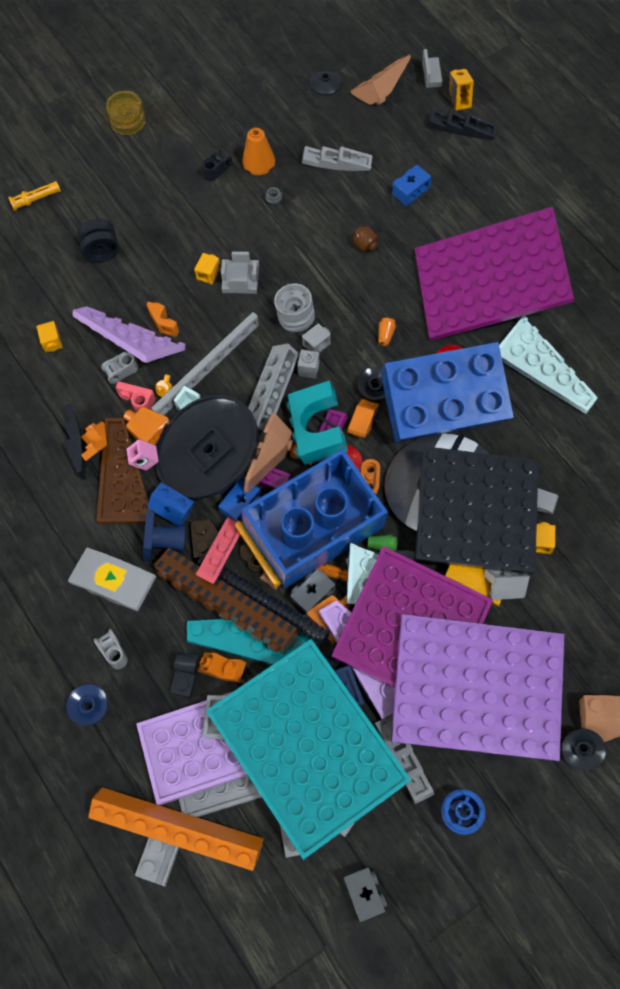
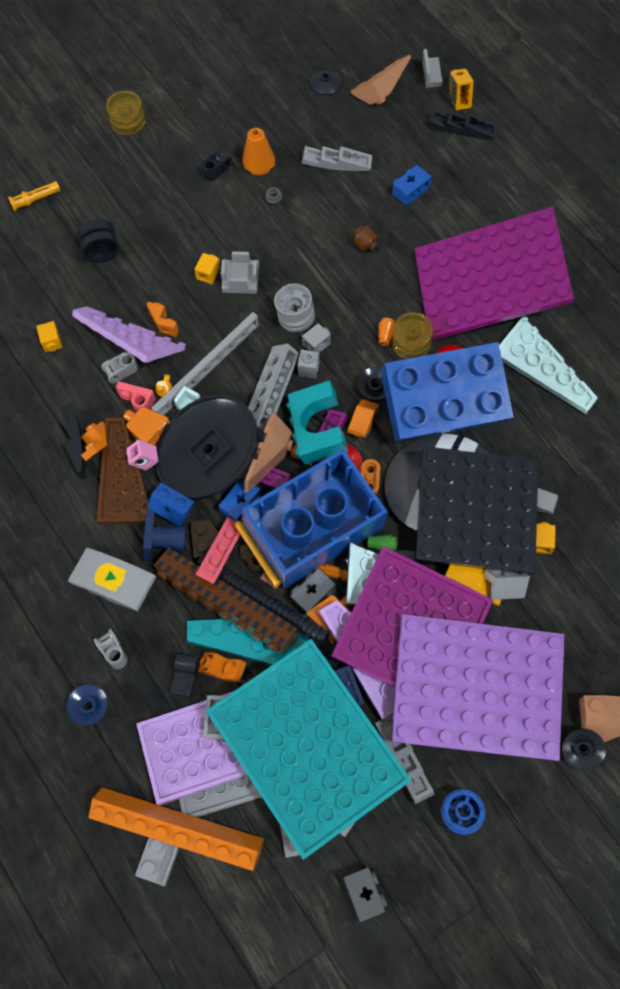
none -> clear yellow wheel [392,312,433,359]

